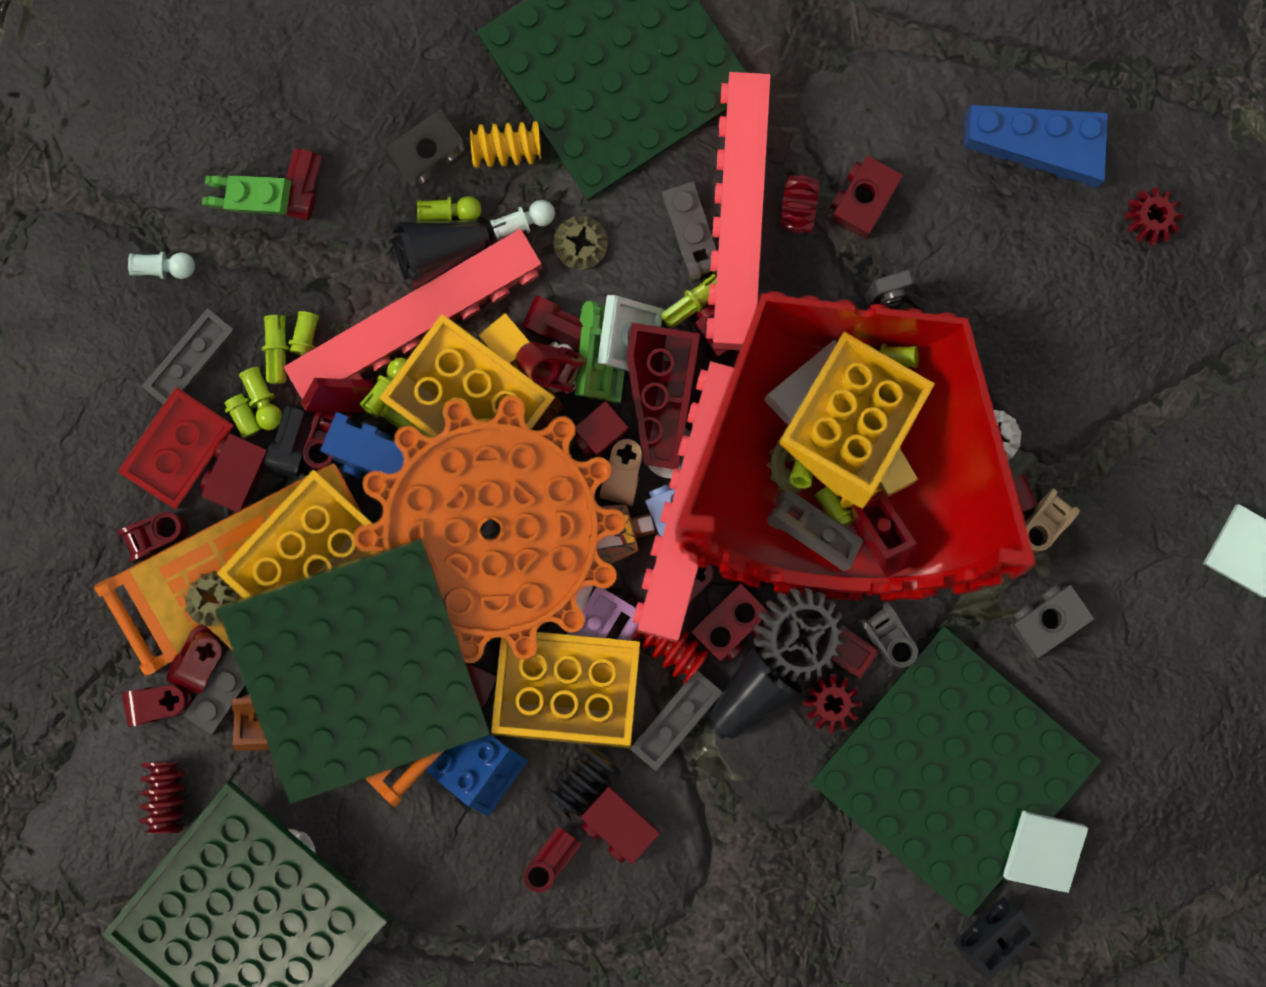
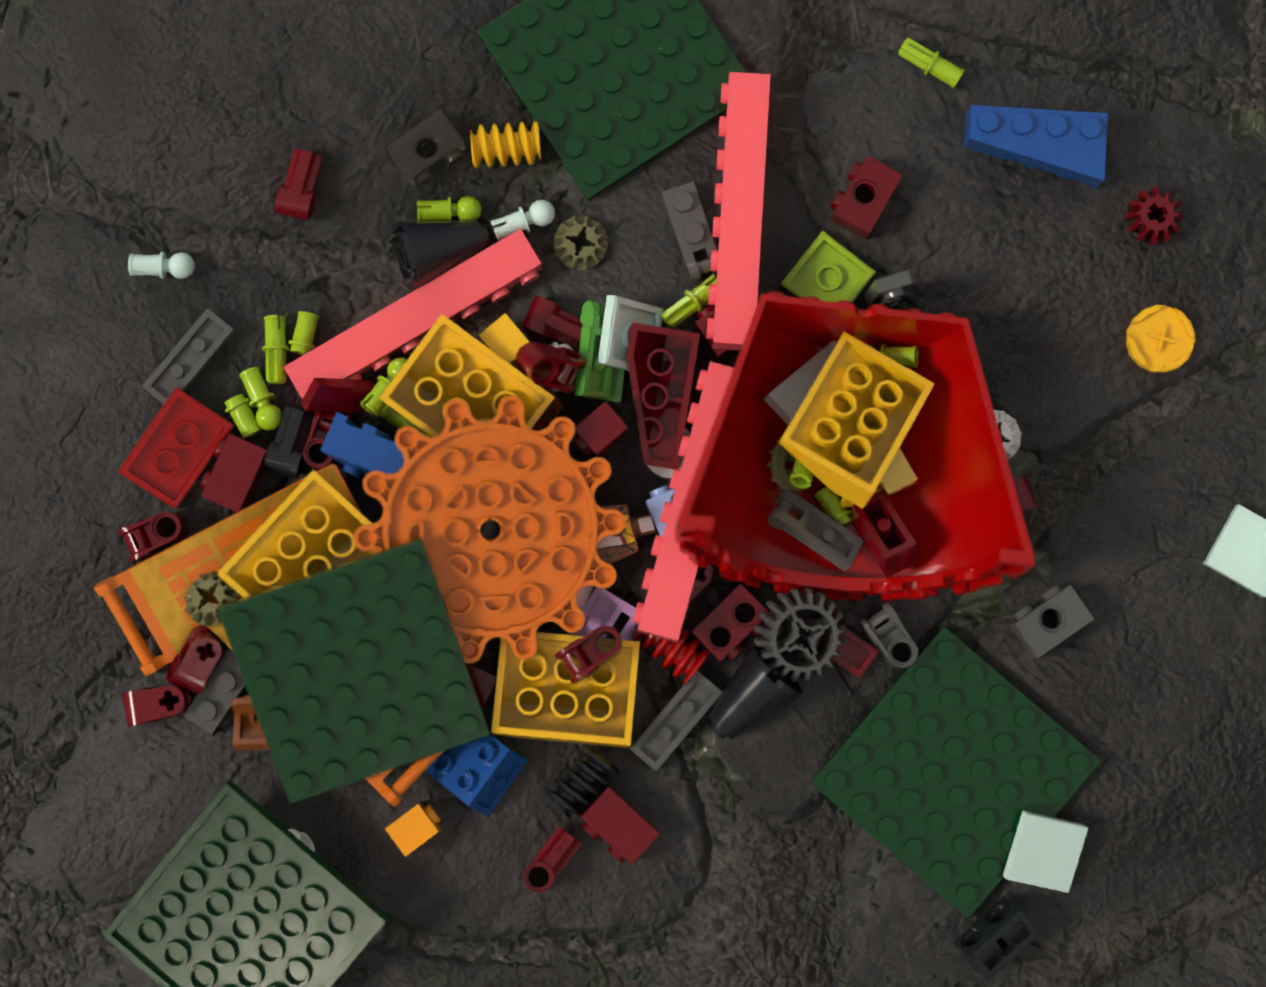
dark red piece [139,761,185,834] -> none
bright green hinge [202,175,291,215] -> none
tan piece [599,439,642,506] -> none
dark red gear [780,175,820,234] -> none
dark red gear [802,674,862,733] -> none
tan piece [1025,488,1080,554] -> none
none -> light orange brick [385,802,442,857]
none -> dark red piece [554,626,622,685]
none -> lime tile [780,230,876,302]
none -> lime axle [898,38,965,89]
none -> yellow tile [1126,305,1195,373]

